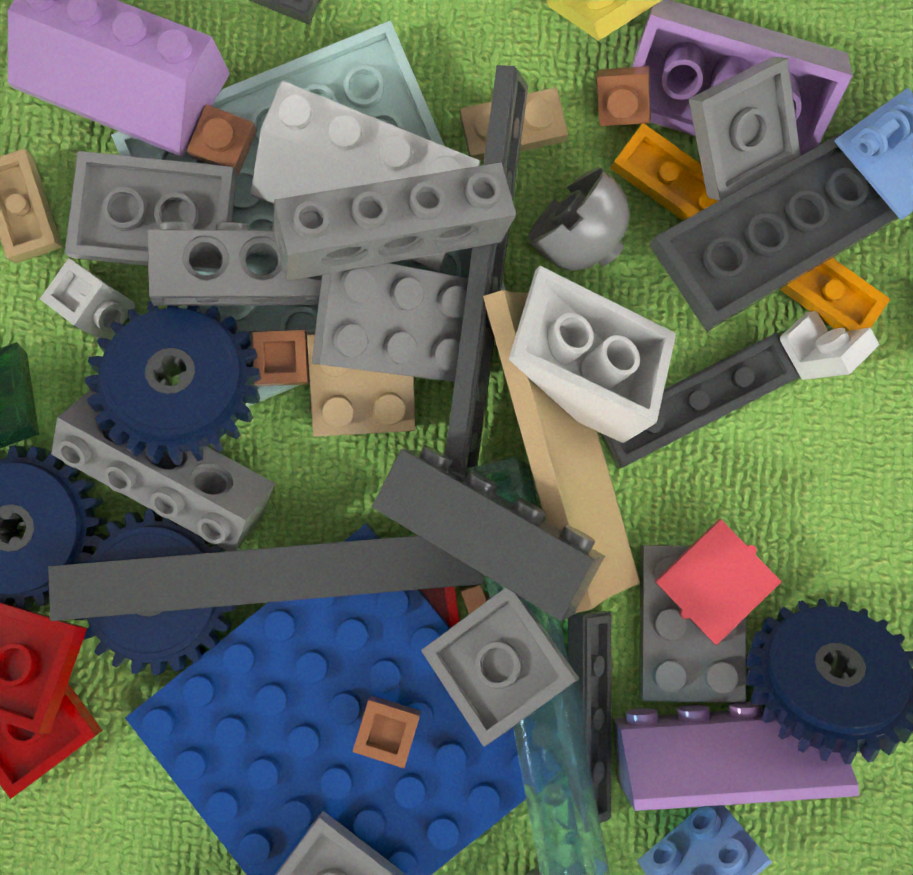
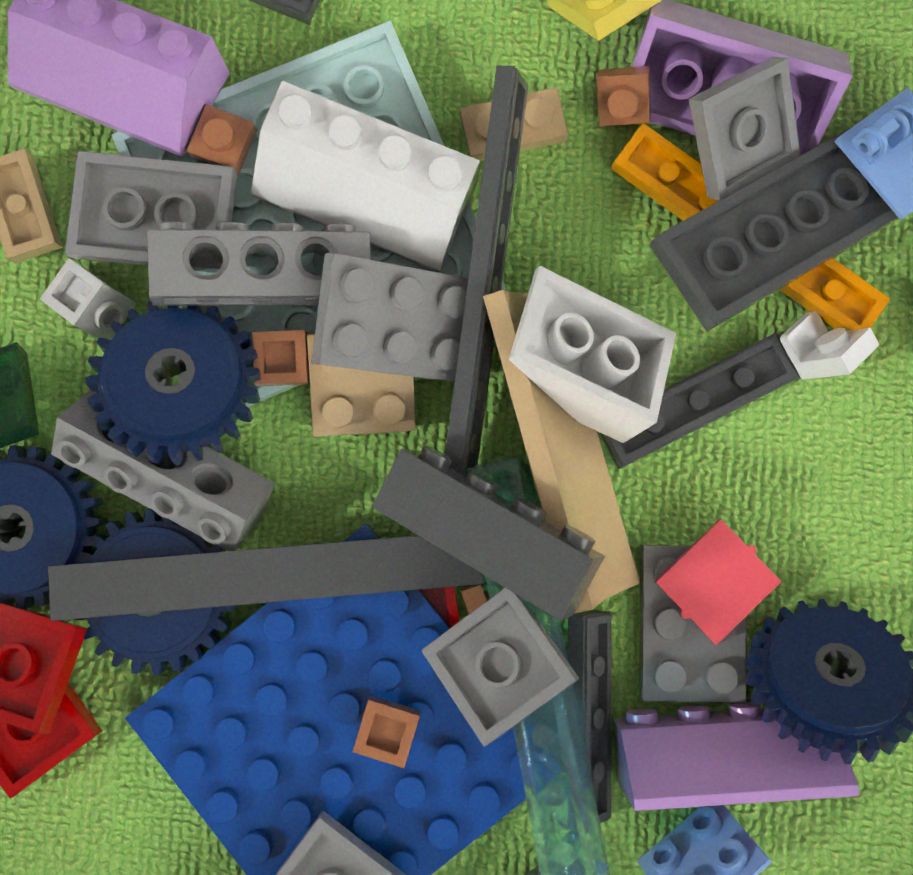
light grey brick [273,162,516,282] -> none
light grey cylinder [528,167,630,271] -> none

